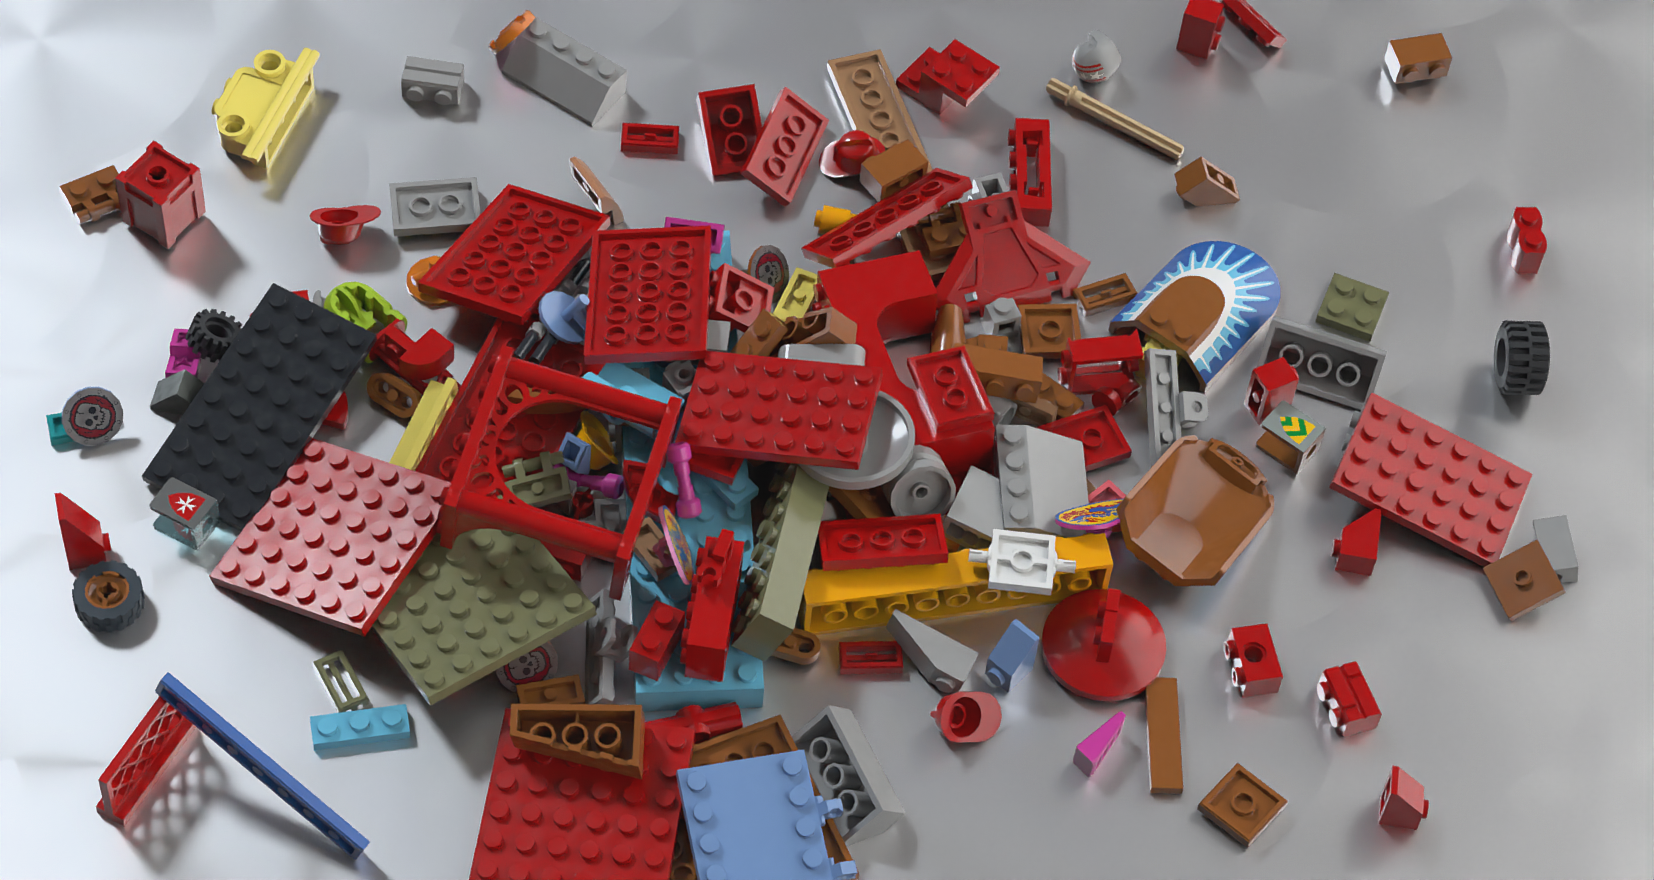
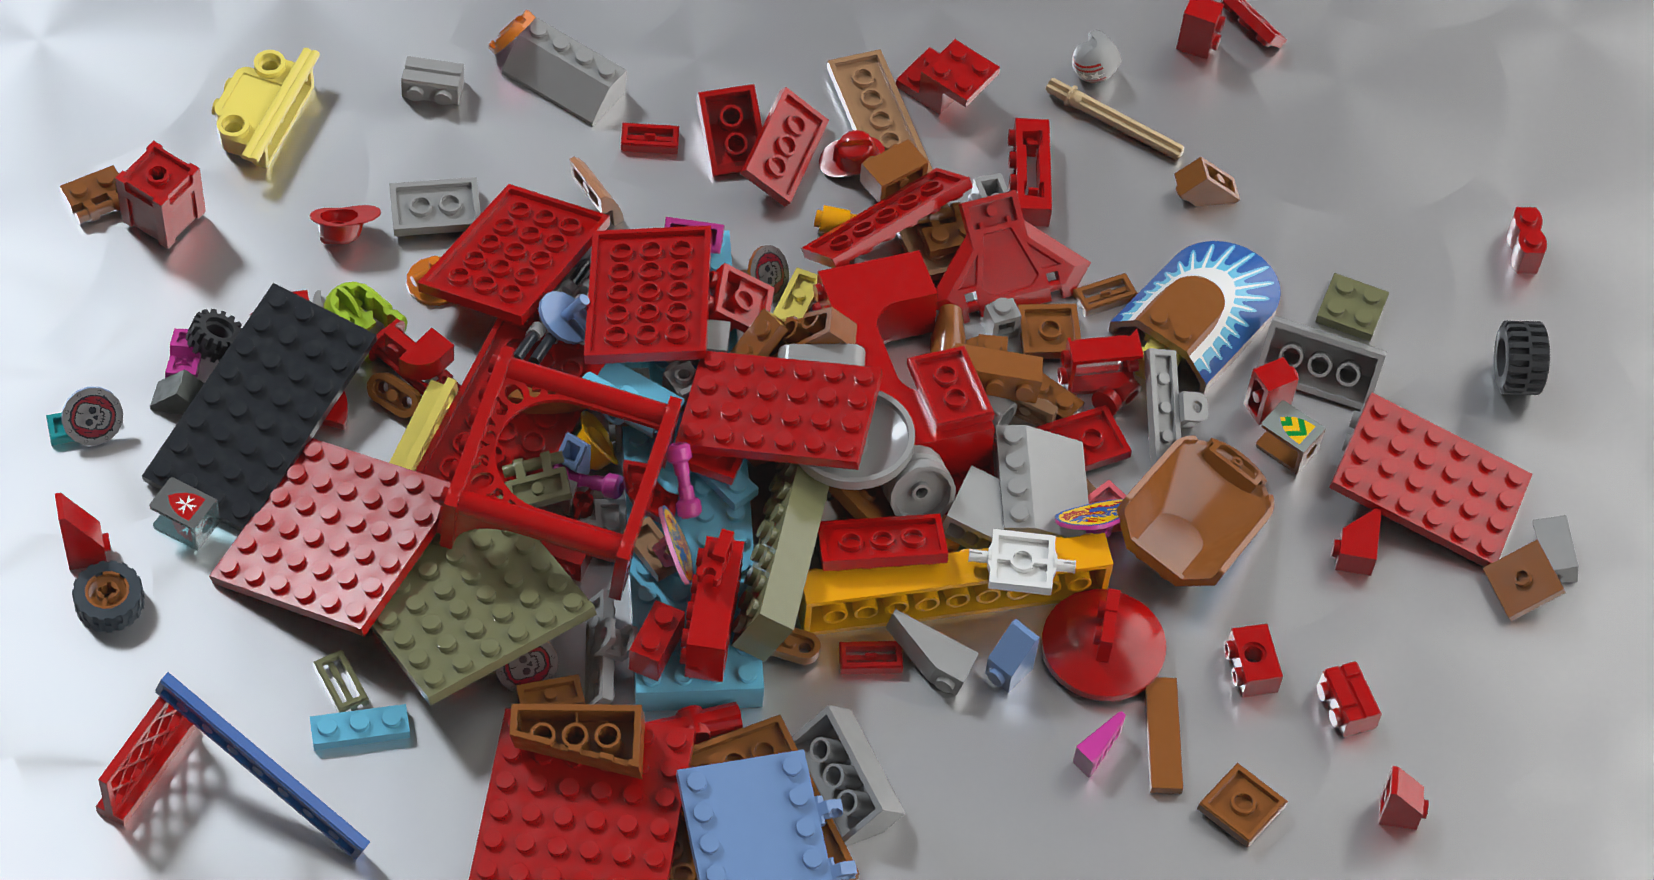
red piece [930,691,1002,743] -> none
dark orange brick [1384,33,1452,84] -> none

